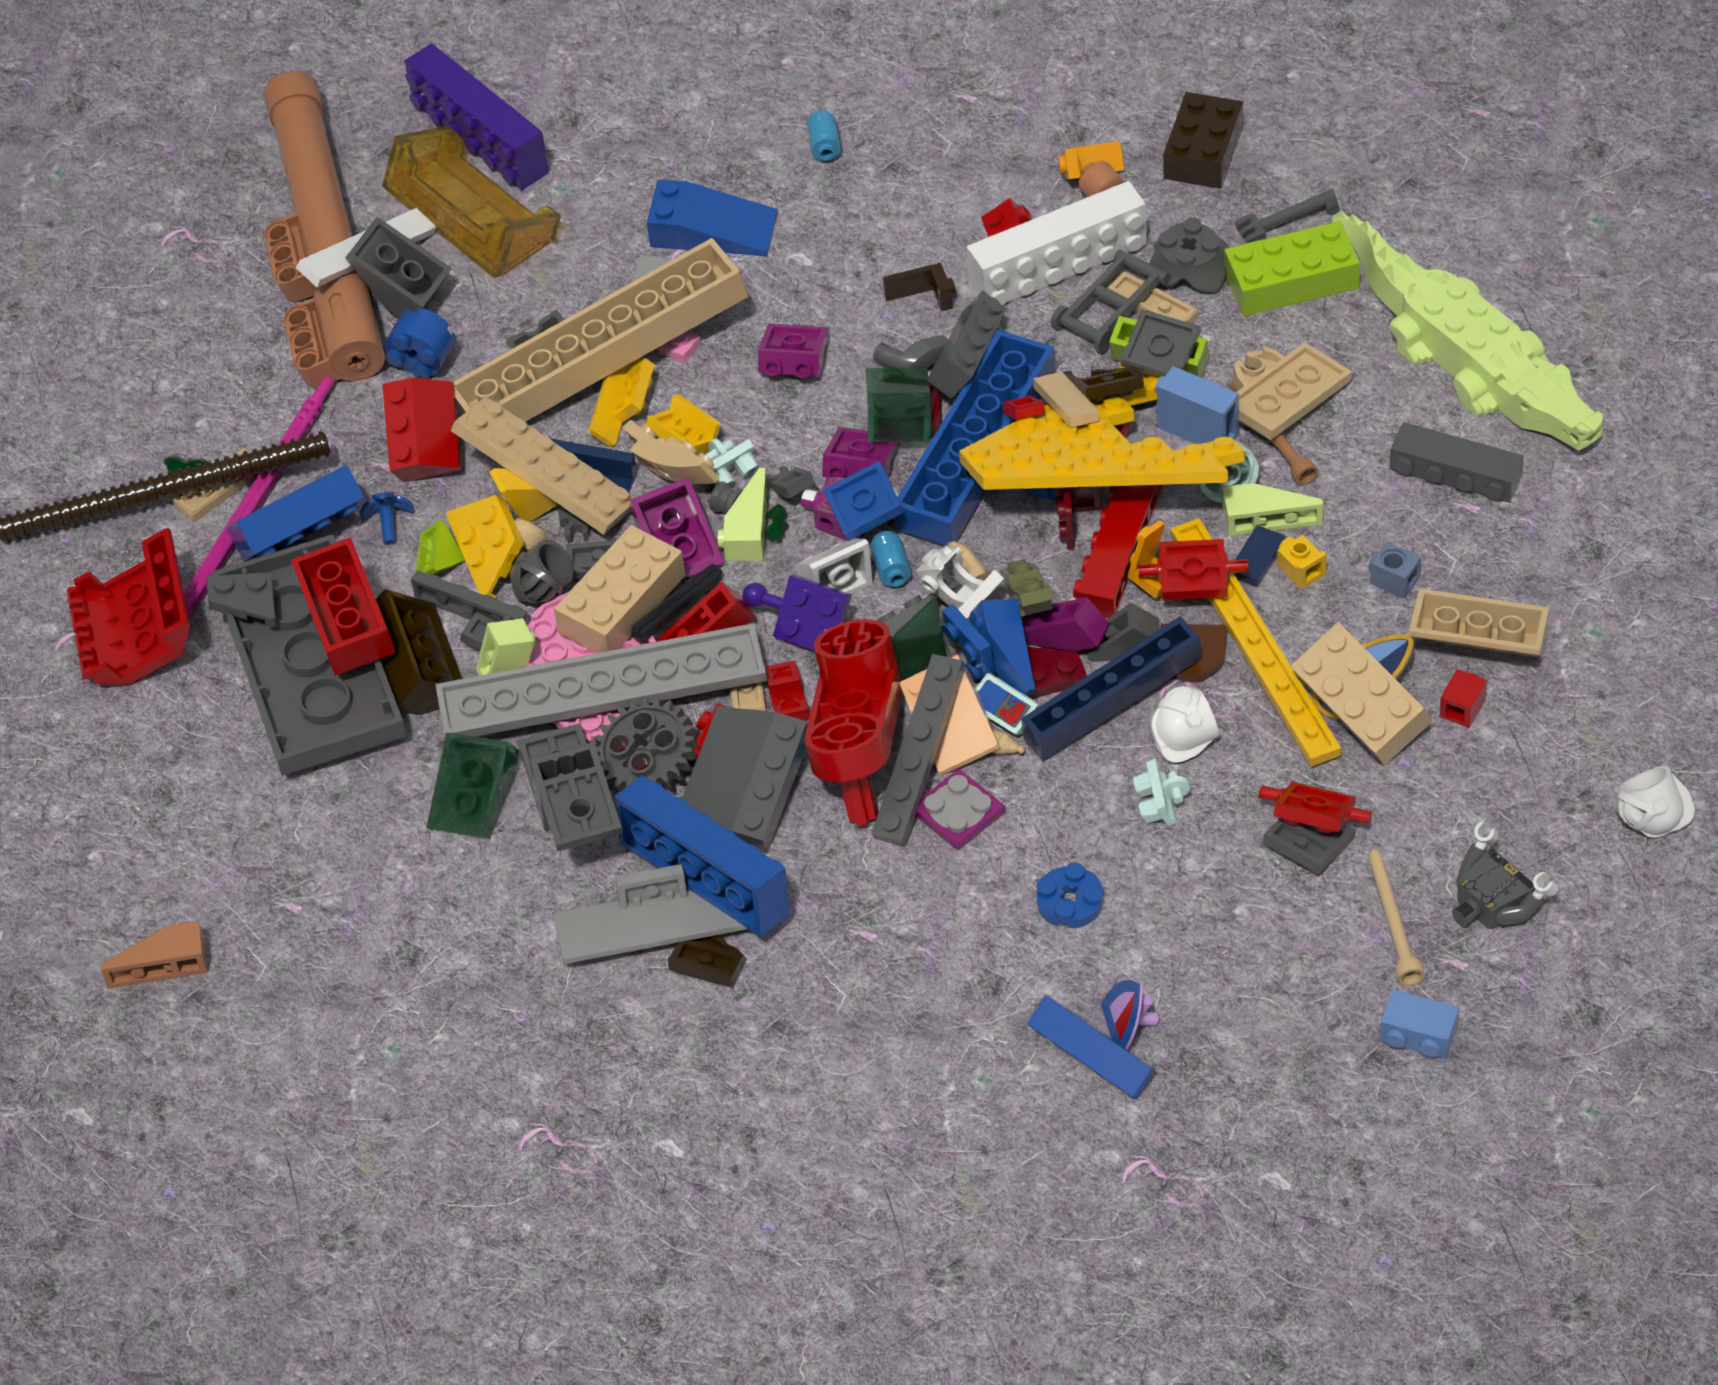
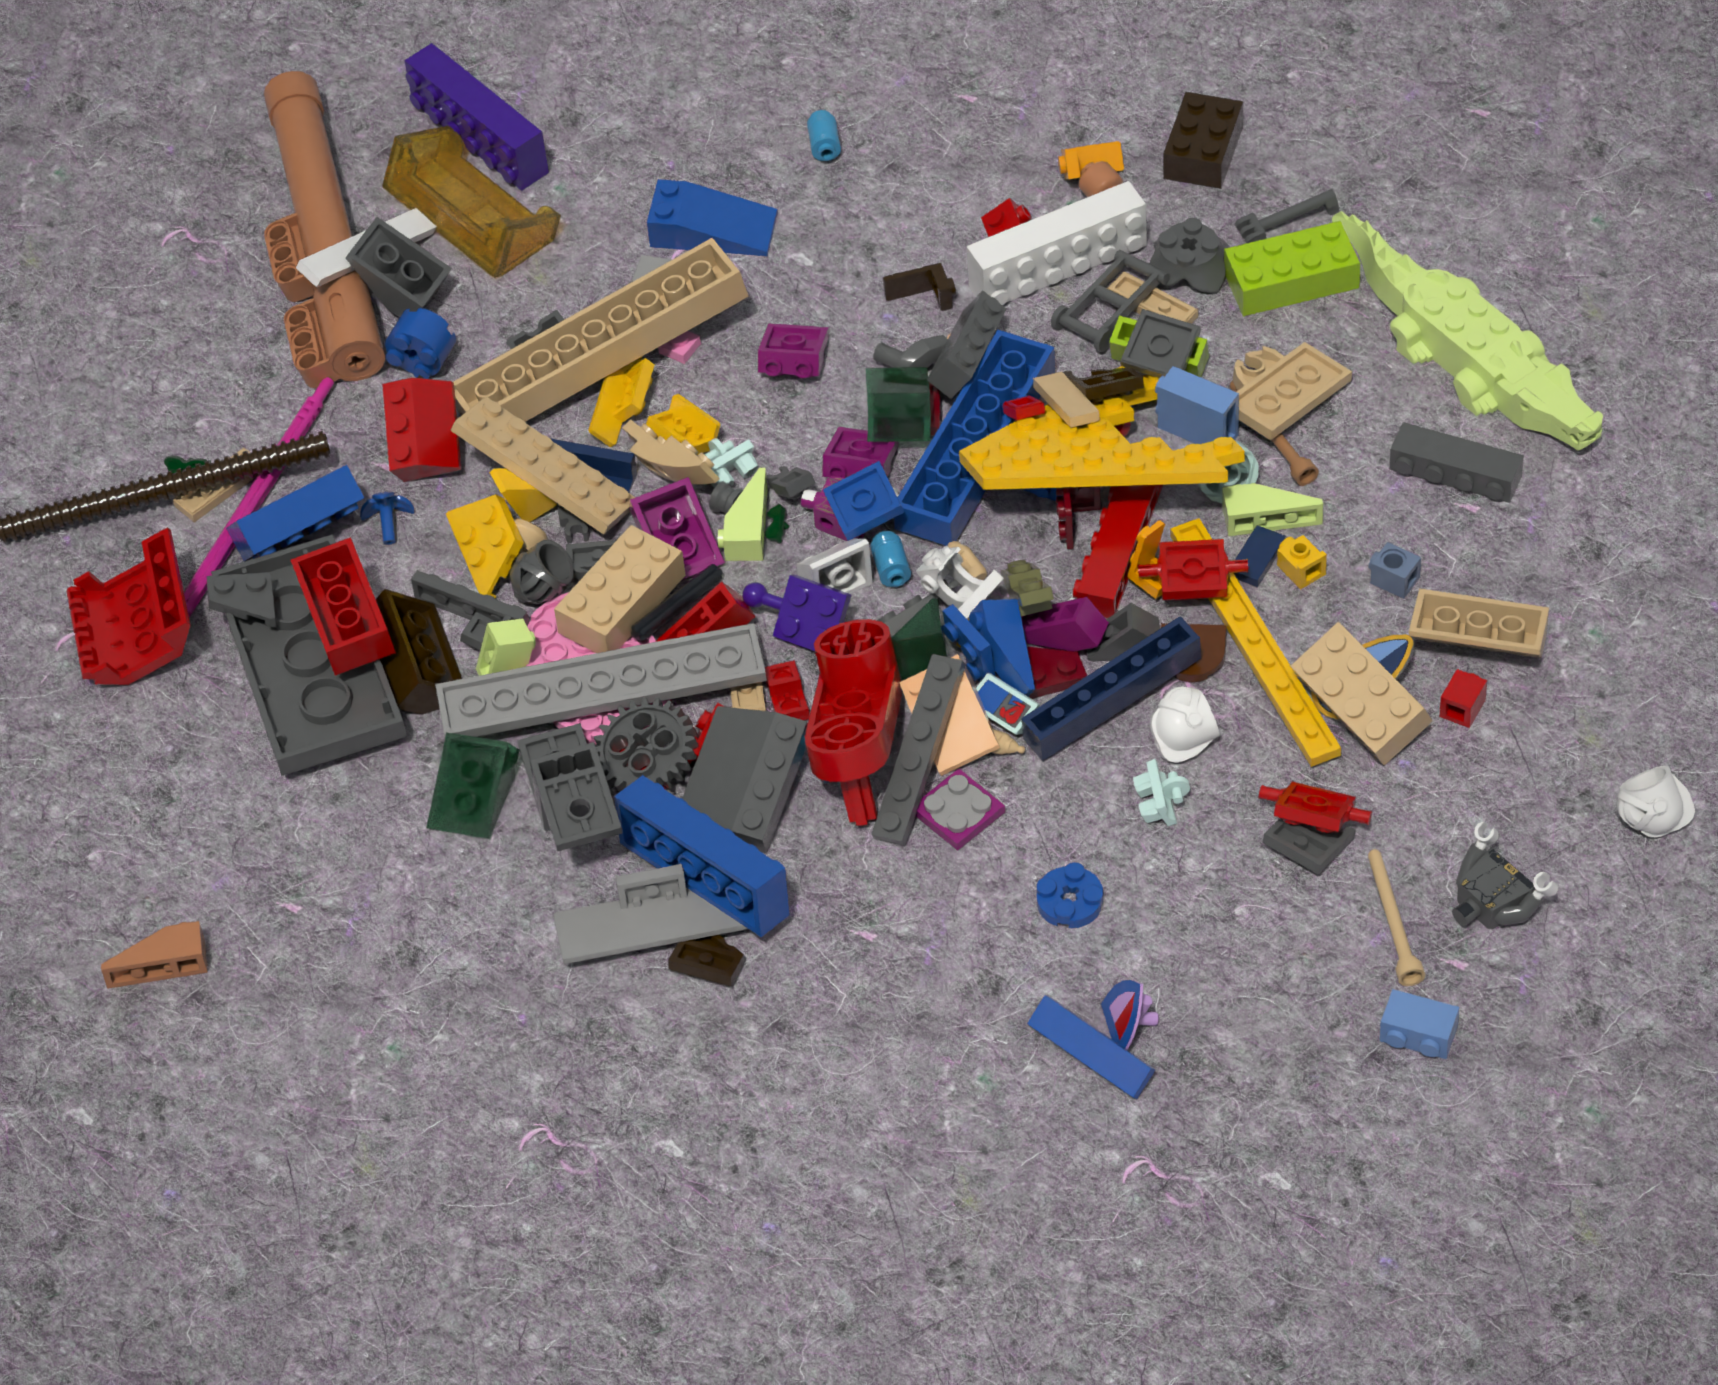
lime slope [415,519,465,575] -> none

